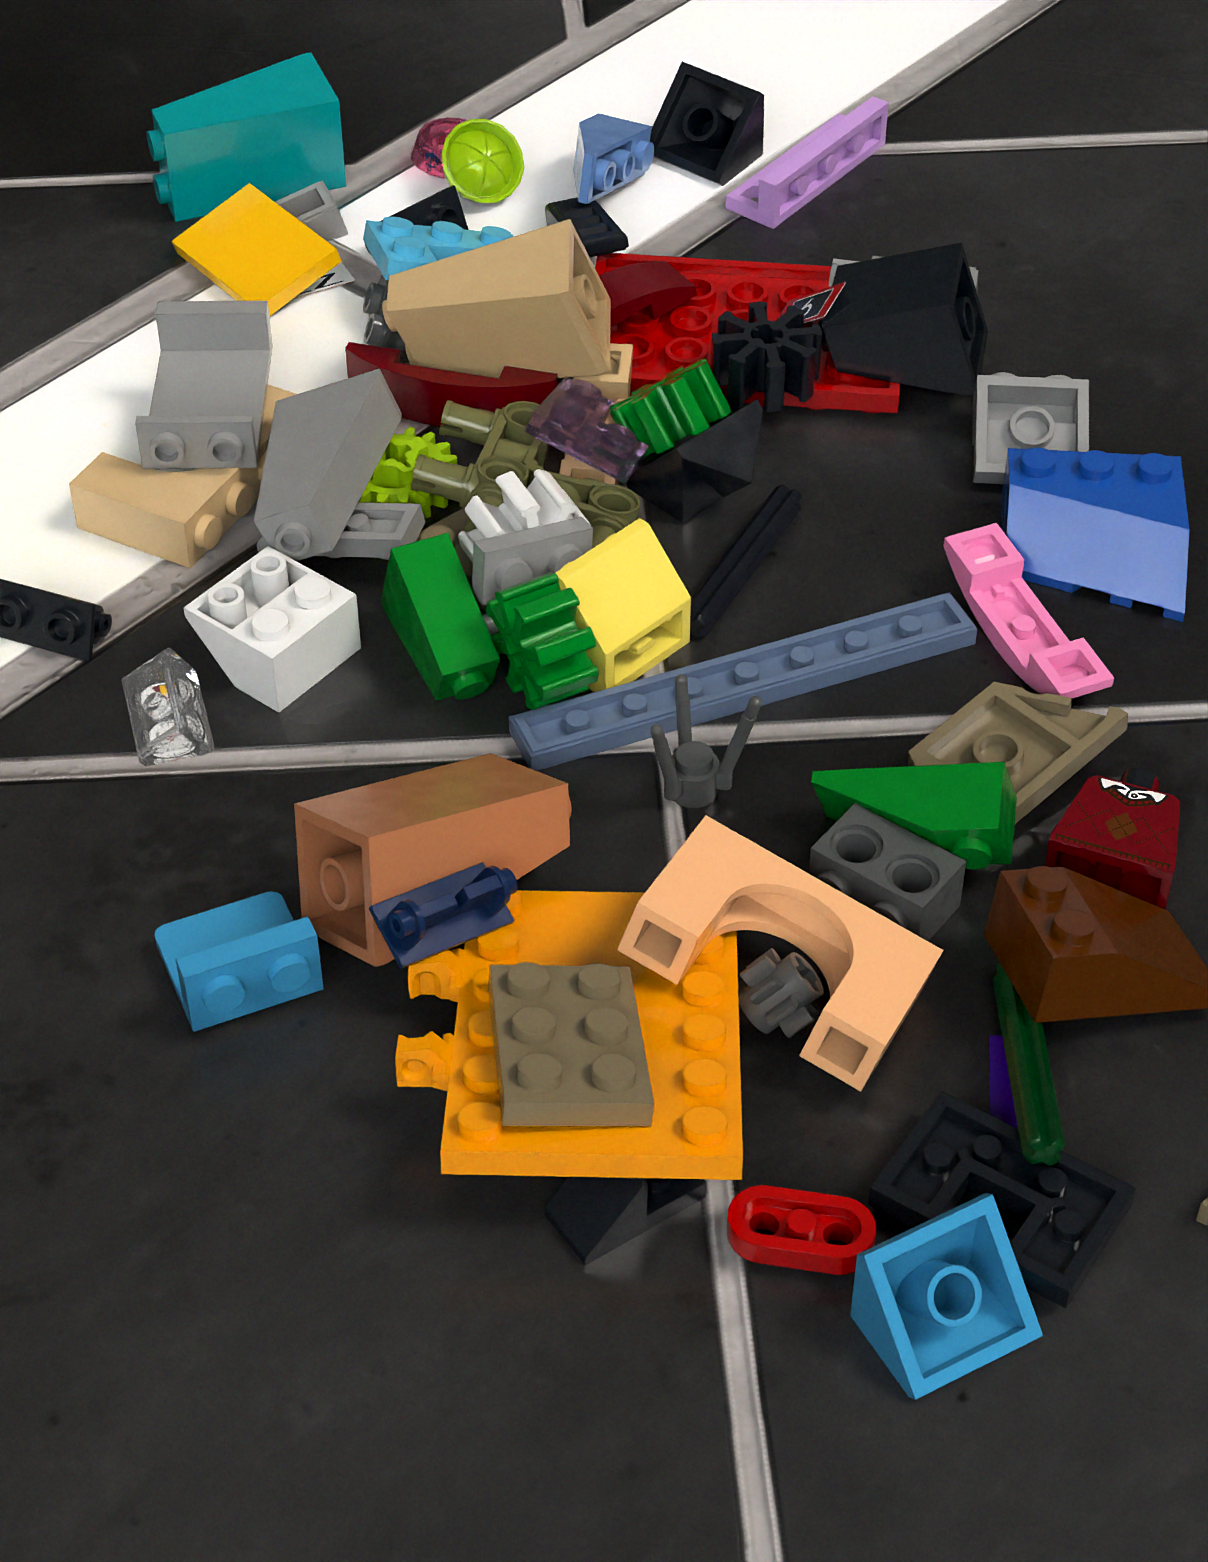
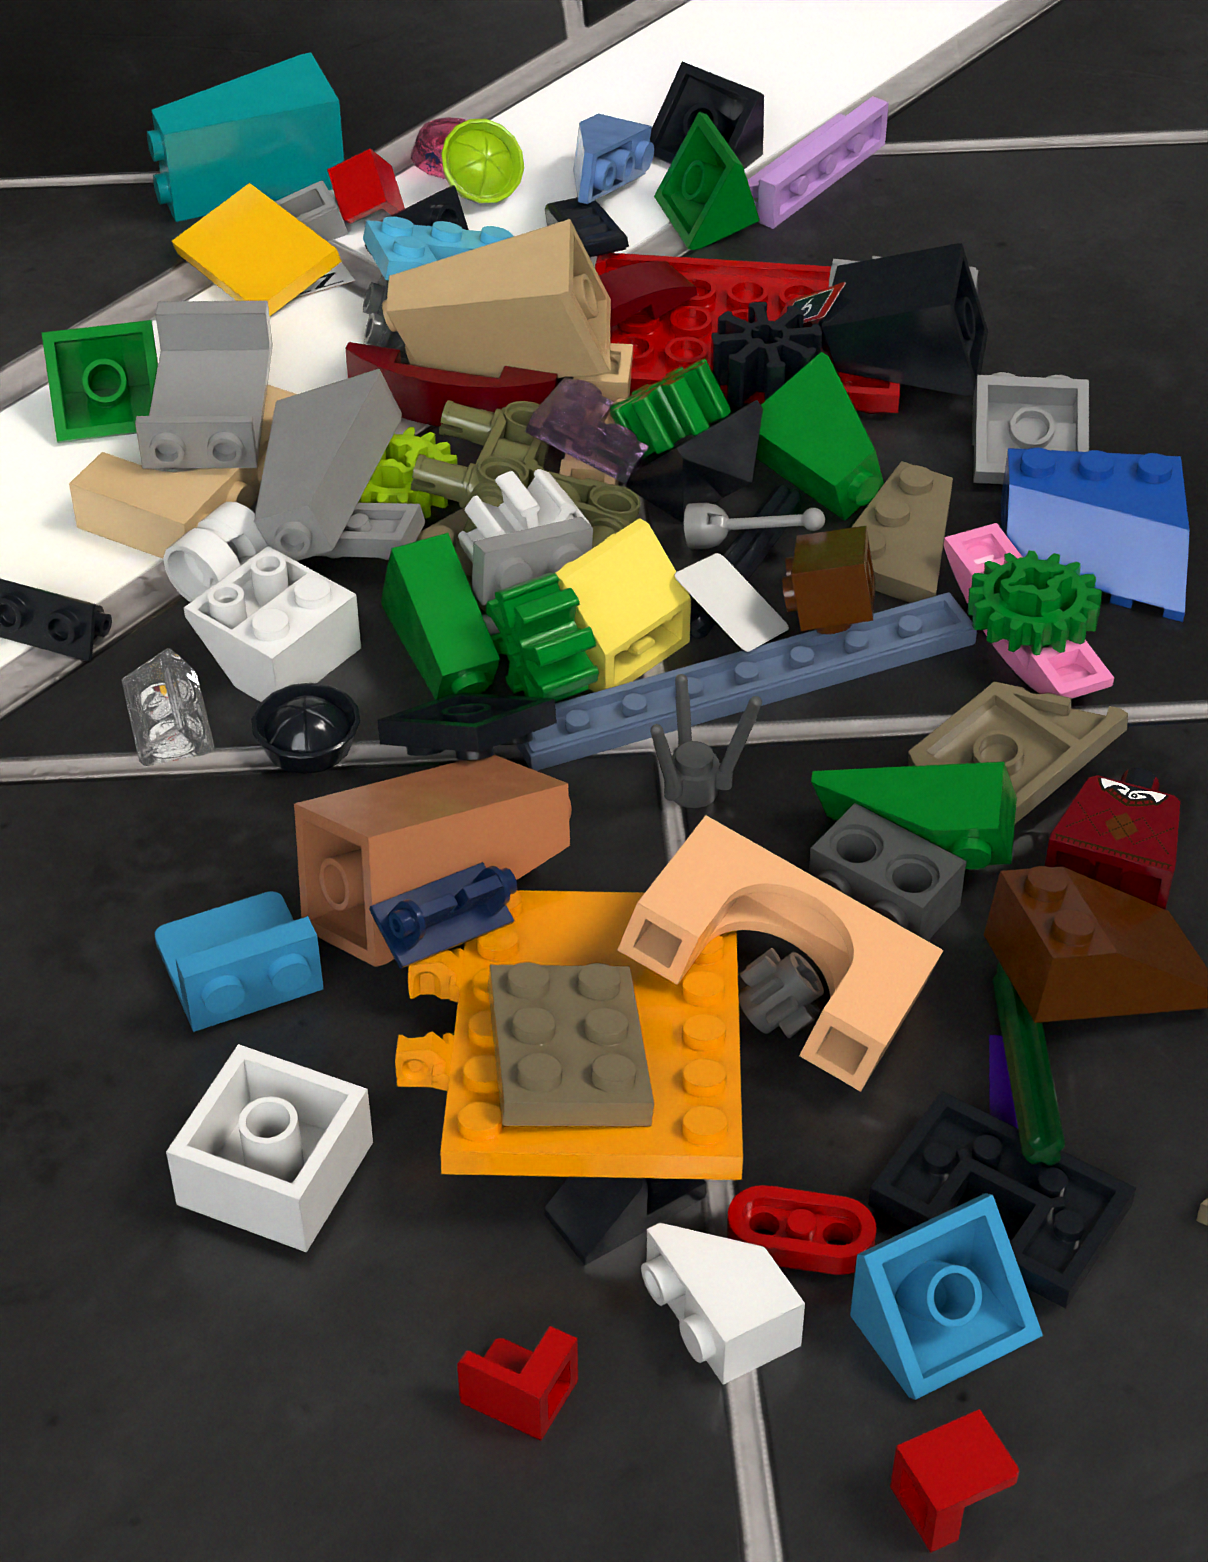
none -> green slope [41,320,158,443]
none -> white wheel [163,502,267,603]
none -> white brick [166,1044,373,1253]
none -> black hat [251,683,360,774]
none -> red panel [327,149,405,224]
none -> black plate [377,693,557,760]
none -> red panel [457,1326,578,1441]
none -> white slope [641,1223,805,1385]
none -> green slope [654,112,760,250]
none -> white sticker [674,553,789,652]
none -> light grey hinge [684,503,825,550]
none -> green slope [756,352,884,521]
none -> reddish brown brick [782,526,875,634]
none -> dark tan wing [851,461,953,603]
none -> red panel [890,1409,1019,1553]
none -> green gear [967,550,1102,655]

